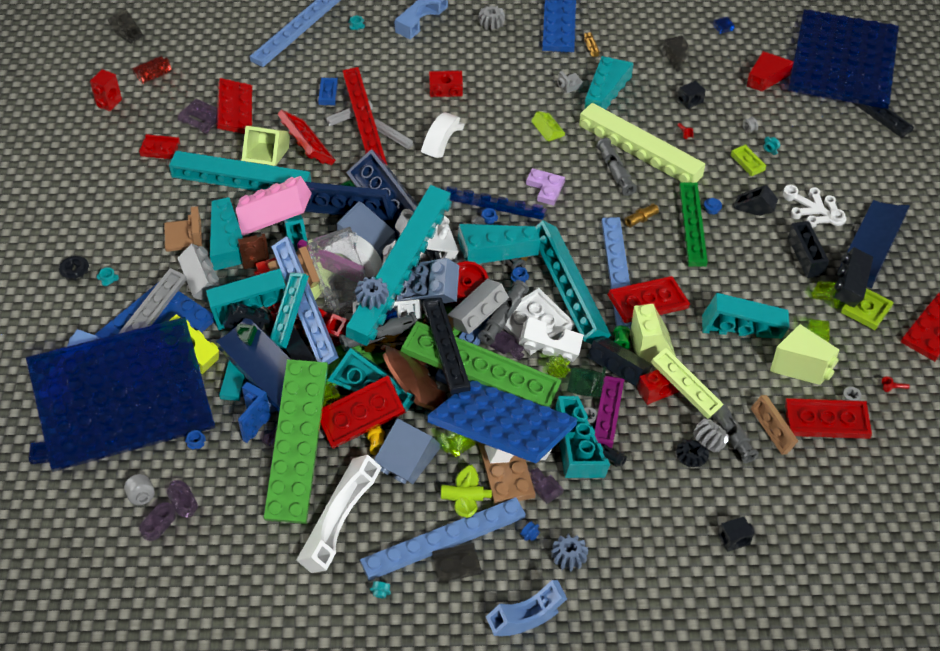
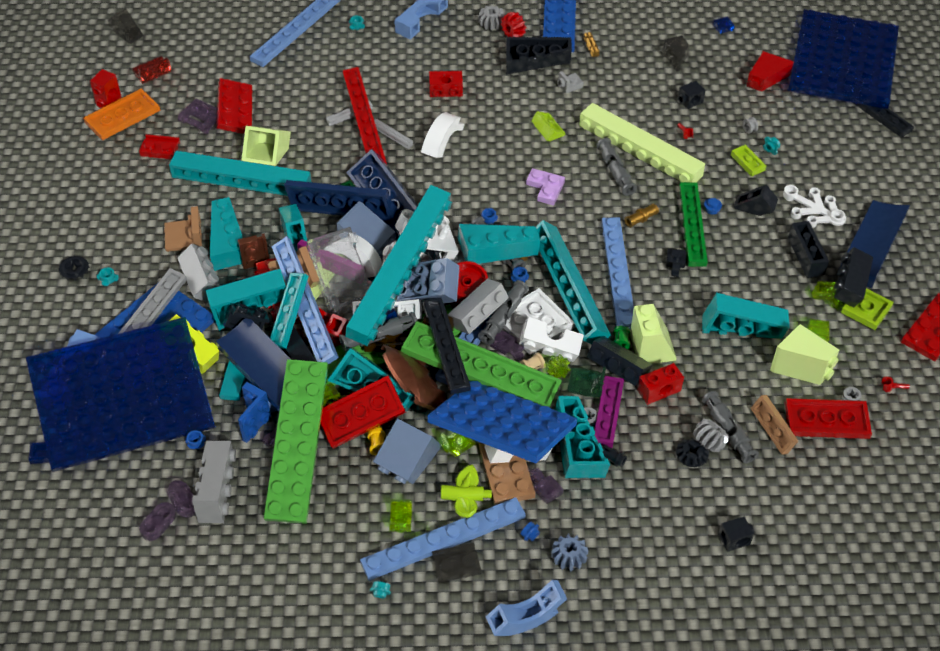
light grey head [124,474,155,505] -> none
bright pink slope [236,176,312,236] -> none
dark green tile [237,324,257,346] -> none
red plate [277,109,336,166] -> none
white arch [296,455,382,573] -> none
blue plate [318,78,338,105] -> none
sand blue gear [355,276,389,310] -> none
clear blue plate [443,186,547,220] -> none
teal wedge [584,56,634,110] -> none
red plate [607,276,690,323] -> none
yellowish green plate [651,348,724,419] -> none
none -> orange plate [83,88,160,141]
none -> light grey wedge [192,441,236,523]
none -> clear neon green bracket [389,499,412,533]
none -> red gear [500,11,527,37]
none -> black wedge [506,37,572,75]
none -> tan bush [520,352,546,370]
none -> black plate [666,248,686,277]

